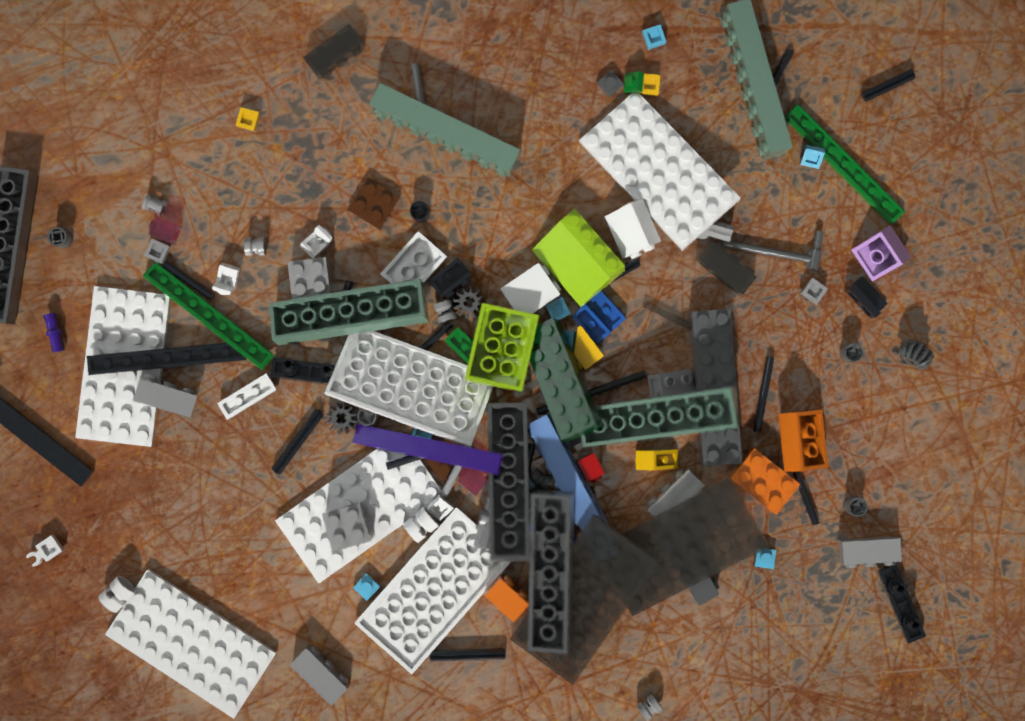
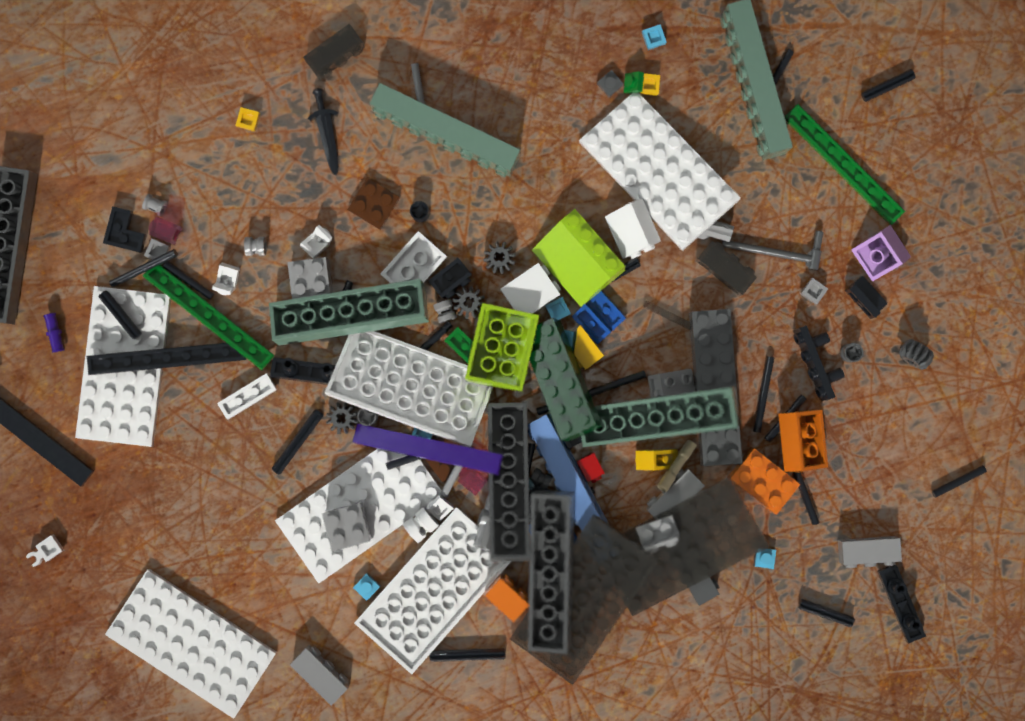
dark grey wheel [48,227,73,248] -> none
white wheel [98,576,136,613] -> none
light grey brick [133,376,197,418] -> none
light grey wheel [636,694,663,721] -> none
medium azure plate [800,145,825,169] -> none
dark grey wheel [844,496,868,517] -> none
none -> black axle [99,291,142,339]
none -> black plate [103,206,147,253]
none -> black bar [109,249,178,287]
none -> black sword [308,88,338,175]
none -> dark grey gear [483,241,516,274]
none -> light grey bracket [636,514,681,553]
none -> dark tan piece [657,440,697,492]
none -> black bar [764,394,807,443]
none -> black plate [793,325,845,401]
none -> black axle [798,599,855,627]
none -> black bar [932,465,987,498]

